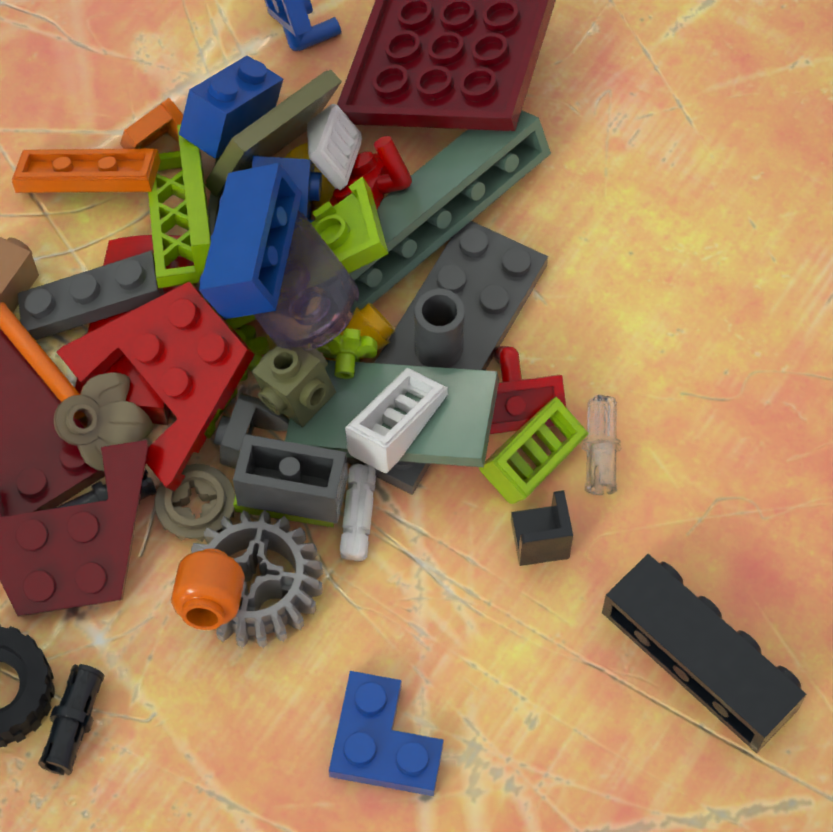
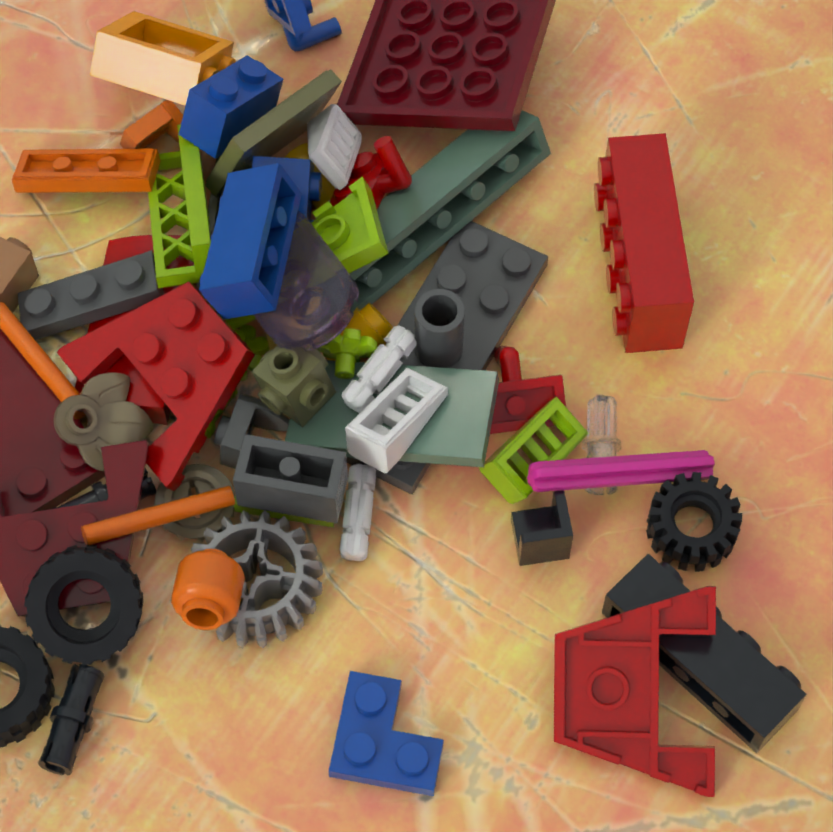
none -> black tyre [24,545,144,665]
none -> orange bar [81,486,235,545]
none -> light orange window [90,11,236,106]
none -> white axle [342,325,417,413]
none -> dark pink axle [527,450,715,492]
none -> red wing [554,586,716,797]
none -> red brick [594,133,694,353]
none -> black tyre [646,472,742,572]

